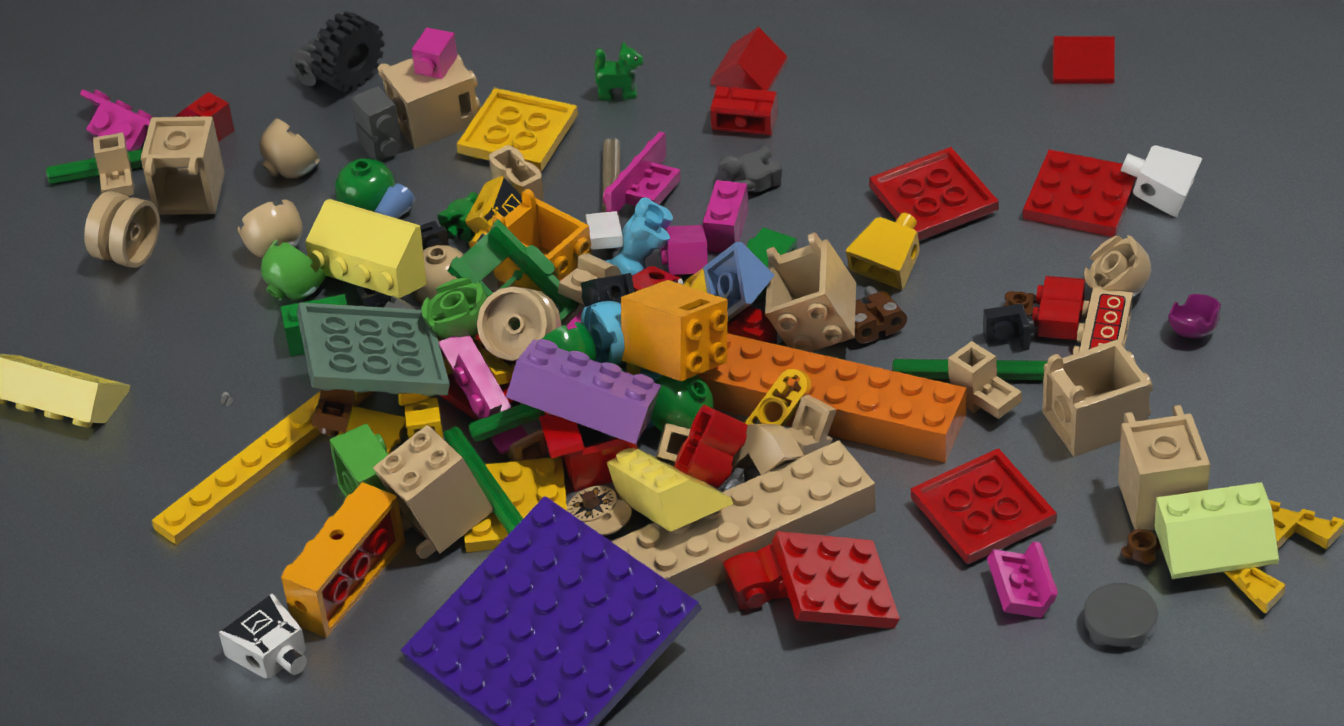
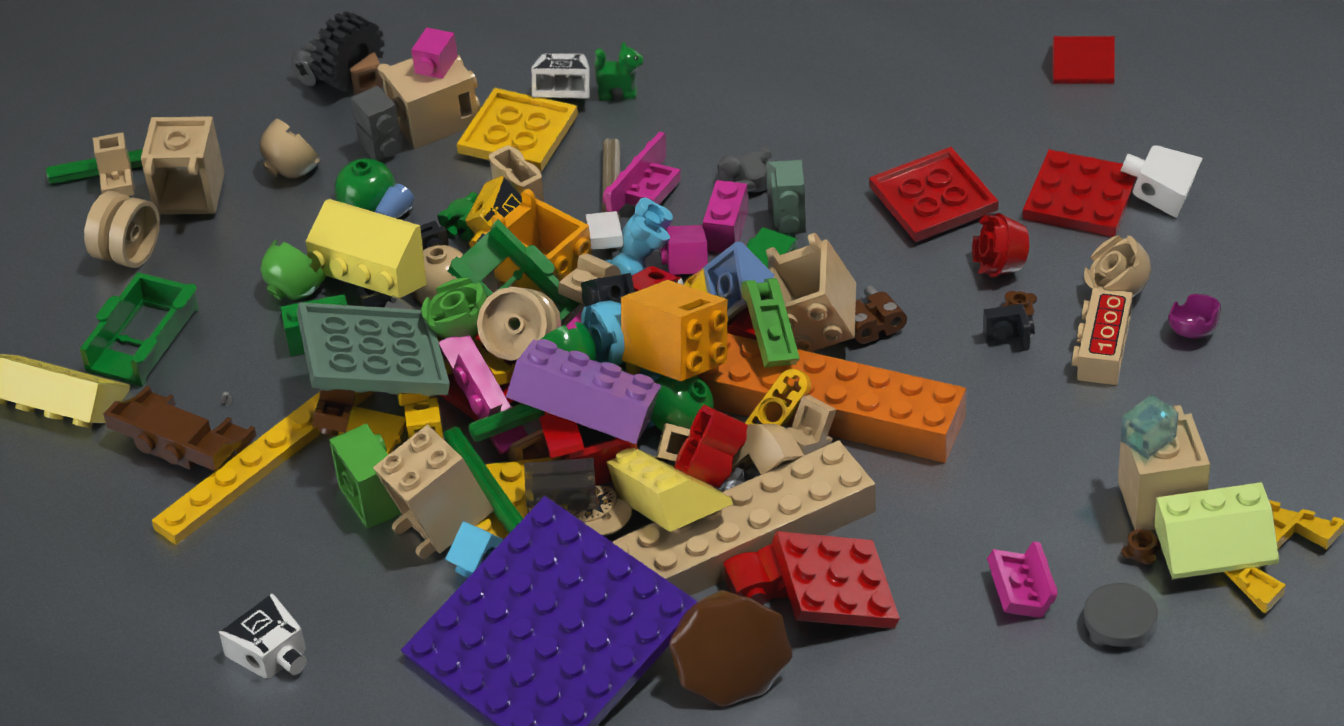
dark pink bracket [80,89,153,151] -> none
red slope [174,92,235,143] -> none
tan cylinder [237,200,303,258] -> none
light orange brick [281,482,406,638] -> none
red slope [710,27,788,91] -> none
red brick [710,86,778,135] -> none
yellow torso [846,213,920,290] -> none
green axle [892,359,1048,381] -> none
red plate [910,448,1057,565] -> none
tan brick [948,341,1022,419] -> none
red brick [1032,276,1085,340] -> none
tan container [1042,340,1153,457] -> none
none -> green piece [80,272,199,387]
none -> reddish brown bracket [103,385,257,471]
none -> medium nougat slope [350,53,384,95]
none -> medium azure brick [445,521,504,578]
none -> clear smoke brick [524,458,597,513]
none -> white torso [532,53,590,98]
none -> reddish brown piece [669,591,793,707]
none -> bright green plate [741,278,800,368]
none -> sand green window [766,159,806,234]
none -> red cone [972,213,1029,278]
none -> clear light blue brick [1121,394,1179,459]

